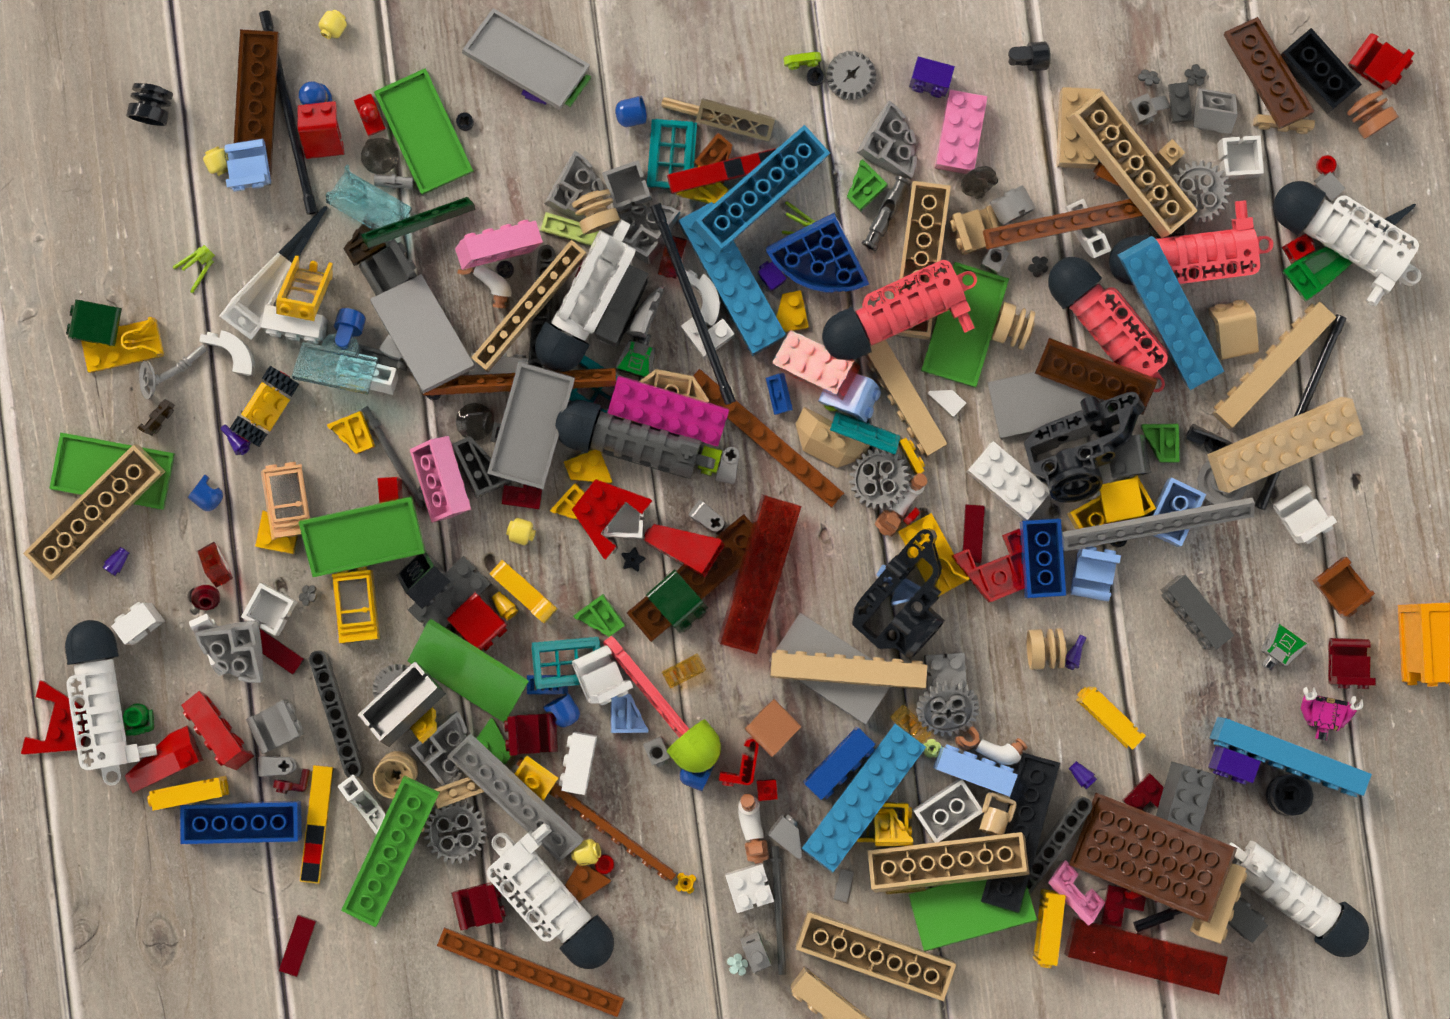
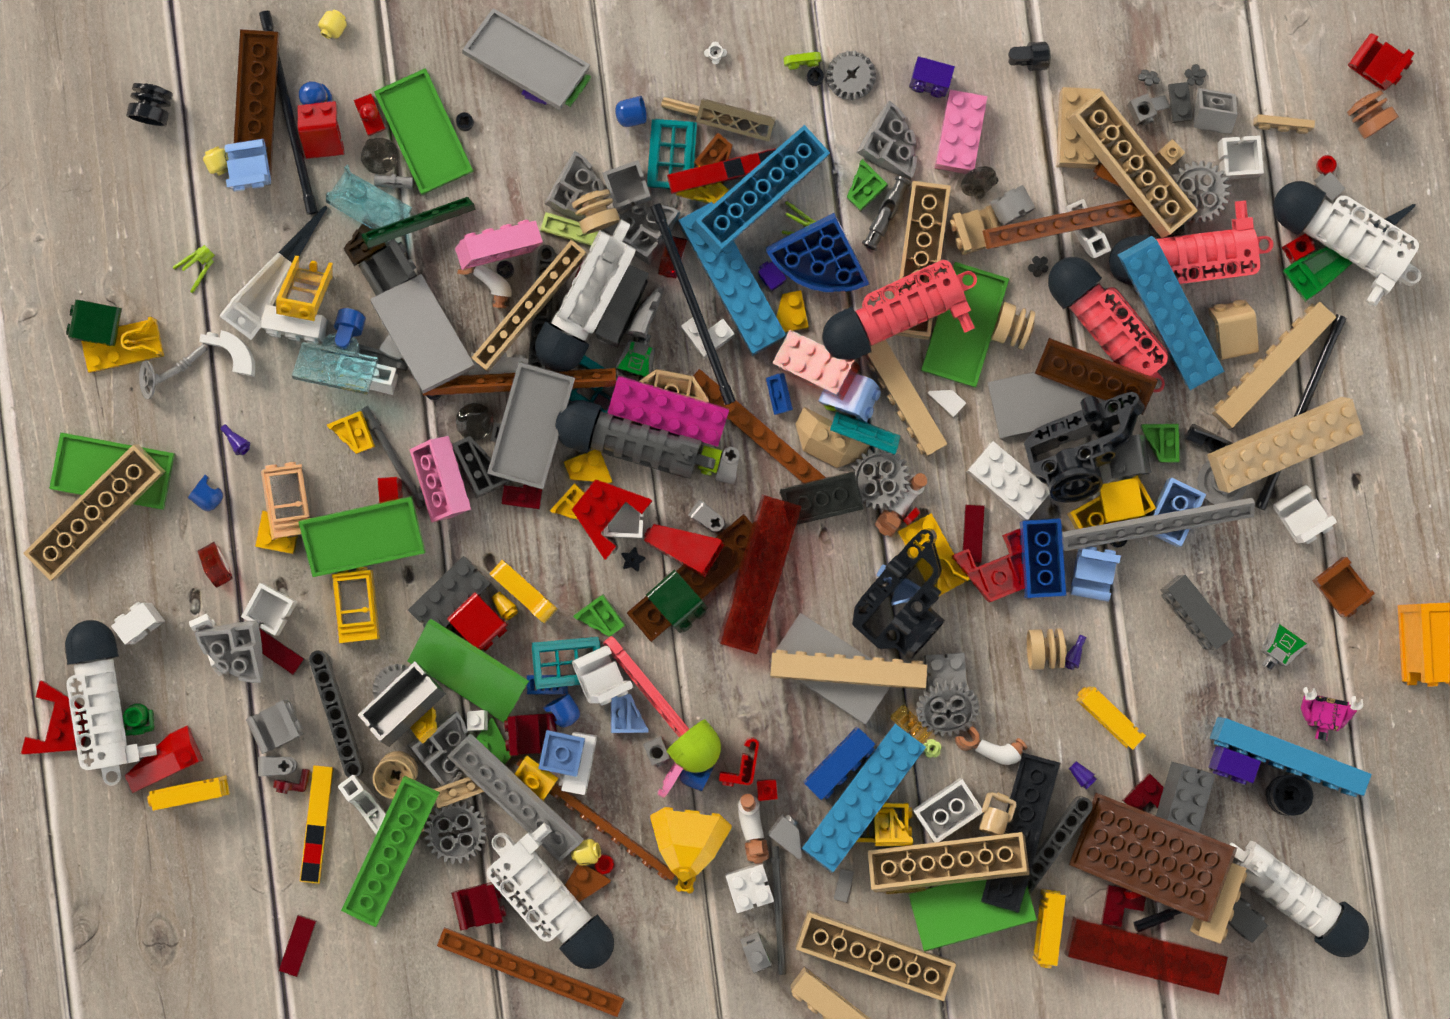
dark purple cone [102,547,130,576] -> none
dark brown wing [138,399,175,436] -> none
blue brick [180,801,302,844] -> none
red wedge [181,691,254,771] -> none
dark red plate [191,585,220,610] -> none
plate [230,366,299,447] -> none
dark grey plant [299,585,317,606] -> none
black brick [396,551,451,609] -> none
light yellow head [506,518,536,546] -> none
clear yellow slope [662,653,706,689] -> none
white arch [685,269,720,328] -> none
light aqua plant [727,953,748,976] -> none
nougat piece [745,699,802,757] -> none
yellow plate [899,438,925,475] -> none
light blue brick [933,744,1018,797] -> none
light grey brick [980,246,1009,275] -> none
bright pink plate [1048,860,1105,926] -> none
reddish brown plate [1224,17,1314,130] -> none
black brick [1281,28,1362,114] -> none
dark red piece [1328,638,1376,689] -> none
none -> white plate [467,710,488,732]
none -> medium blue plate [538,730,585,777]
none -> yellow brick [650,807,732,882]
none -> bright pink tile [657,762,683,798]
none -> white plate [704,42,727,64]
none -> pearl dark grey plate [780,471,864,526]

